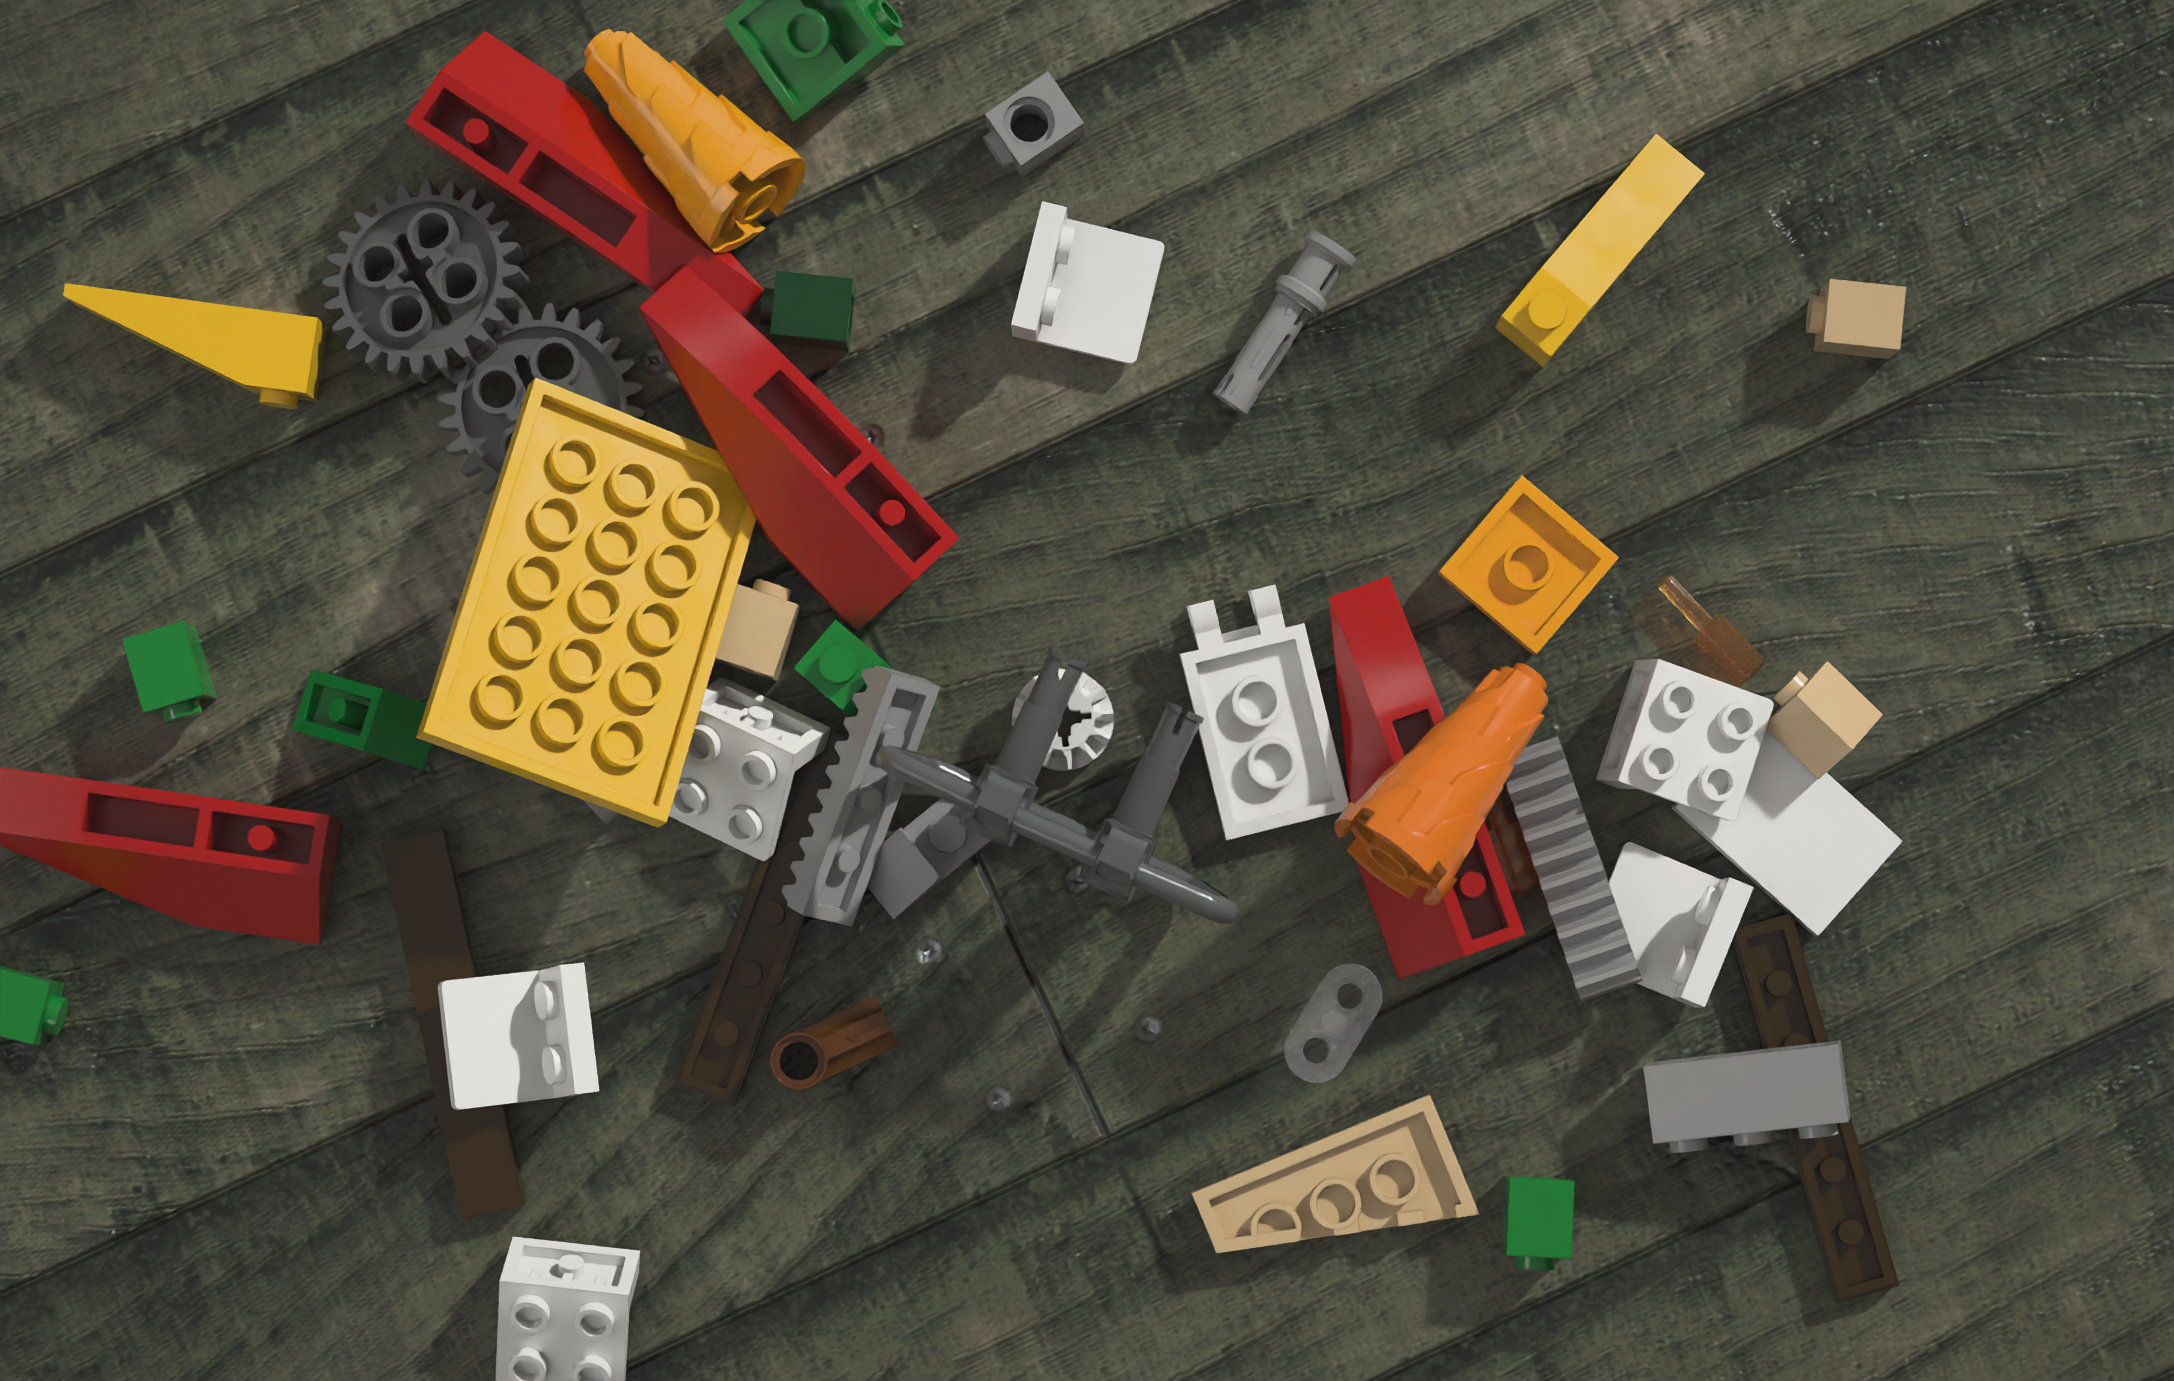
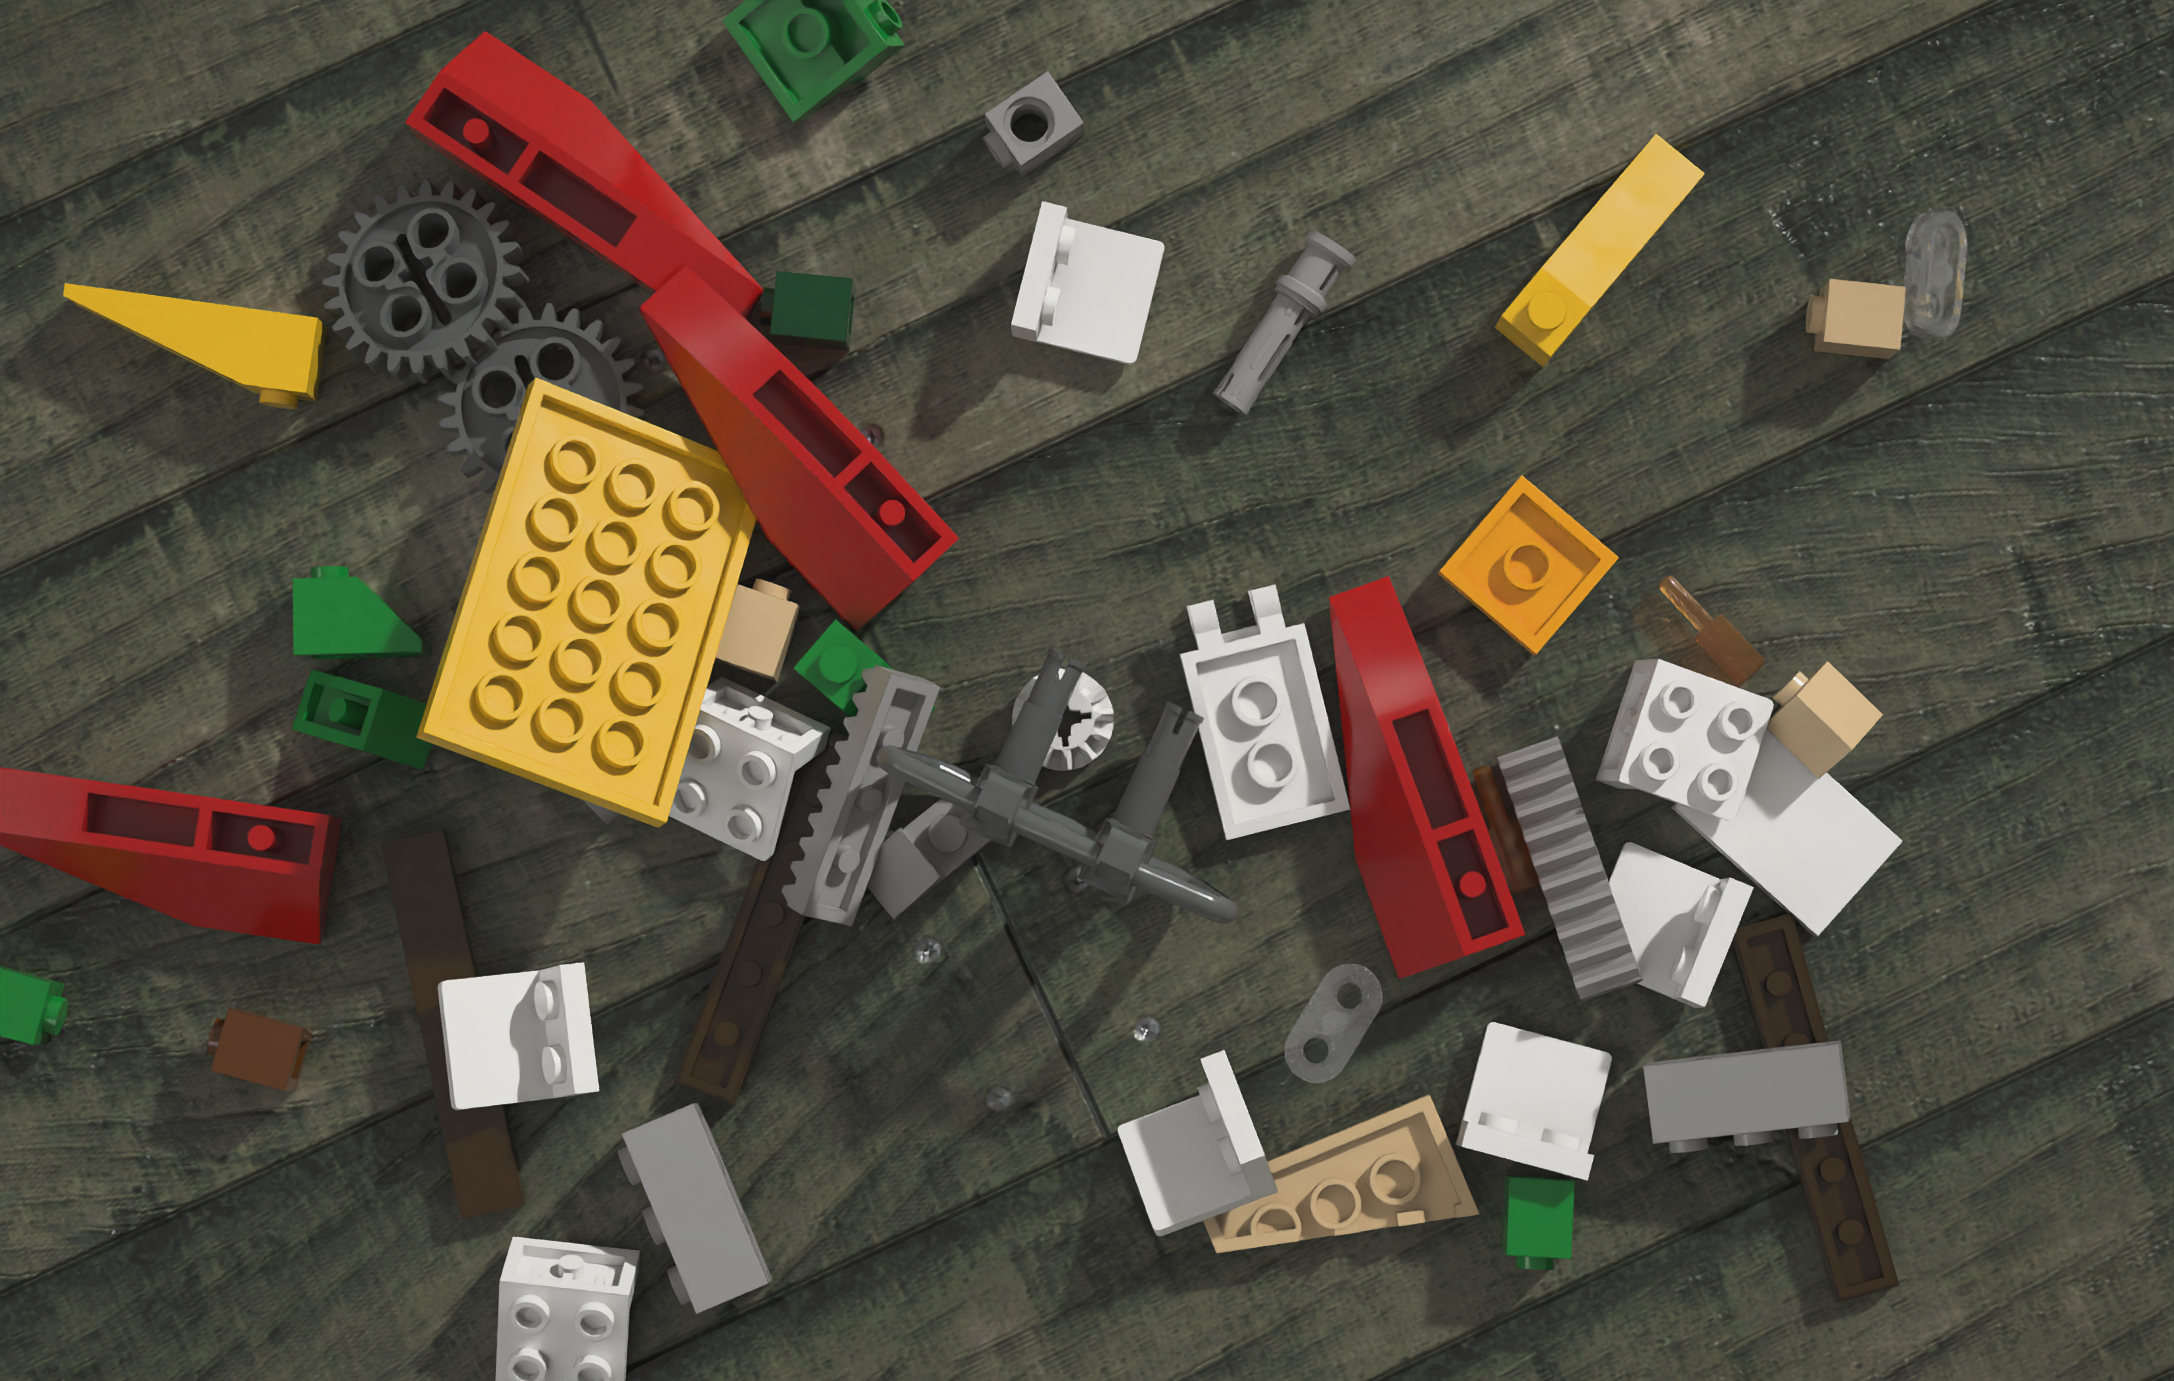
green brick [122,621,217,724] -> none
light orange cone [584,29,806,253] -> none
reddish brown piece [770,996,898,1091] -> none
orange cone [1334,663,1548,905] -> none
none -> reddish brown brick [207,1008,313,1091]
none -> green slope [292,566,431,660]
none -> light grey brick [618,1103,772,1314]
none -> white bracket [1118,1050,1278,1236]
none -> white bracket [1456,1022,1612,1181]
none -> clear plate [1903,211,1967,338]

